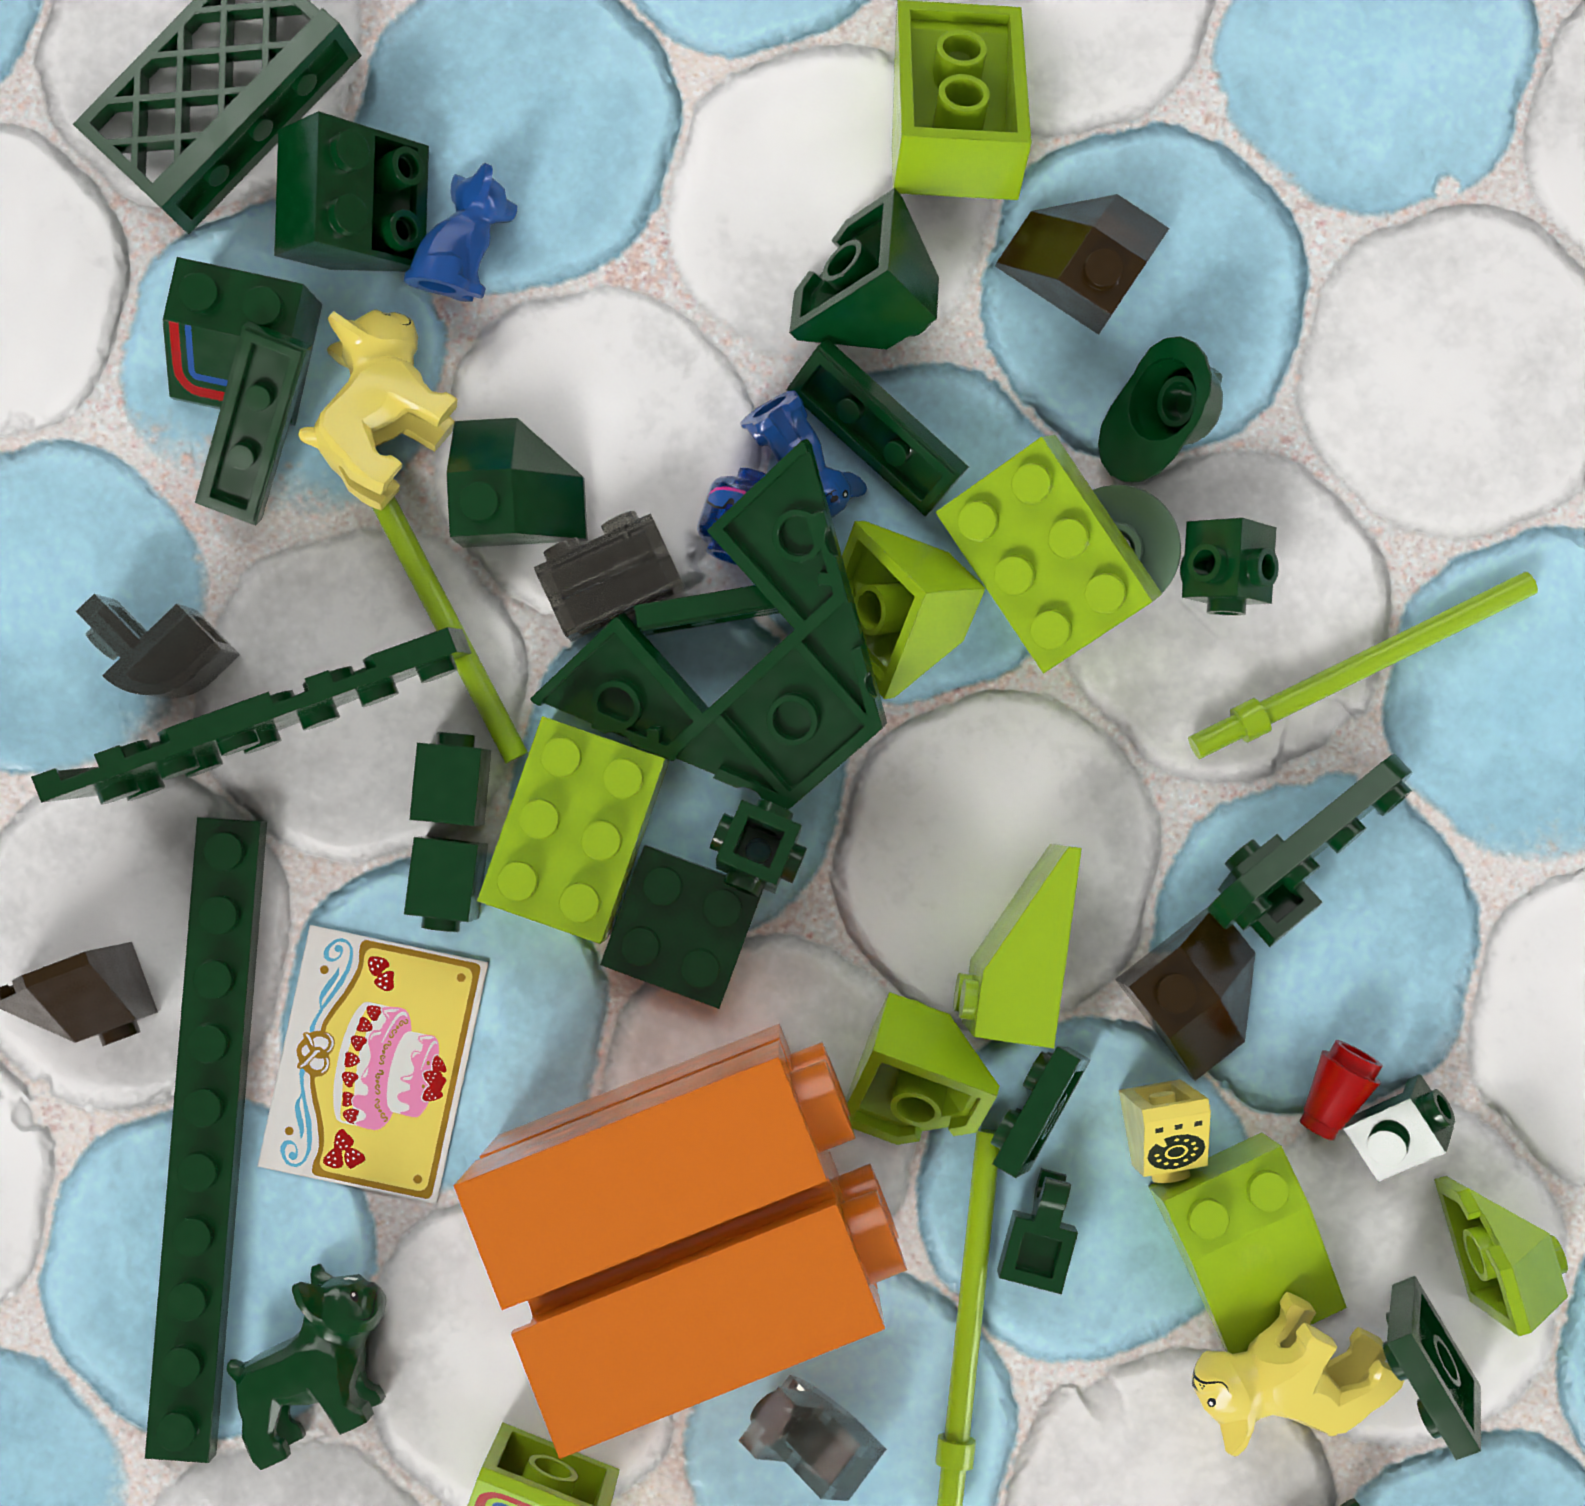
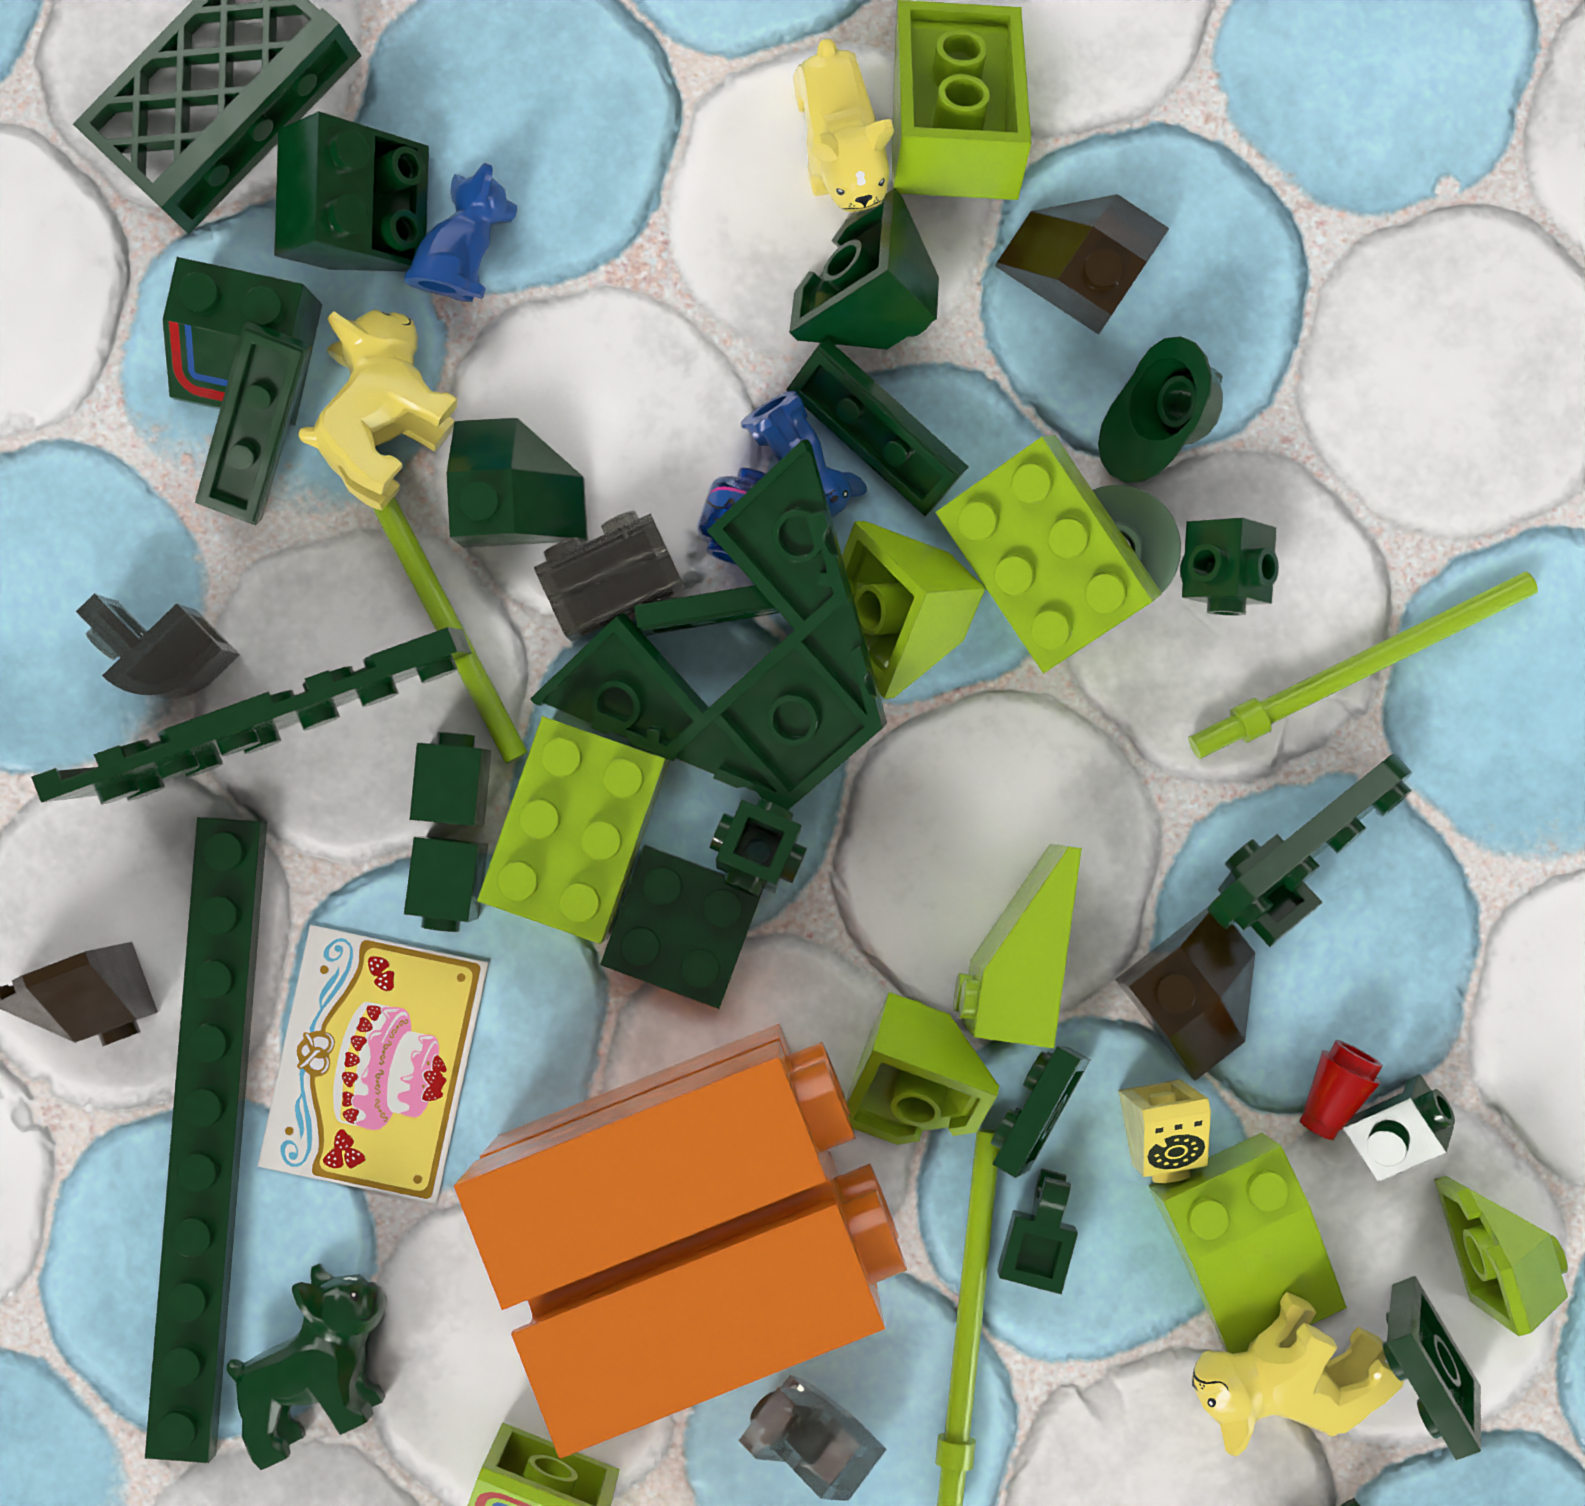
none -> light yellow animal [793,39,894,212]

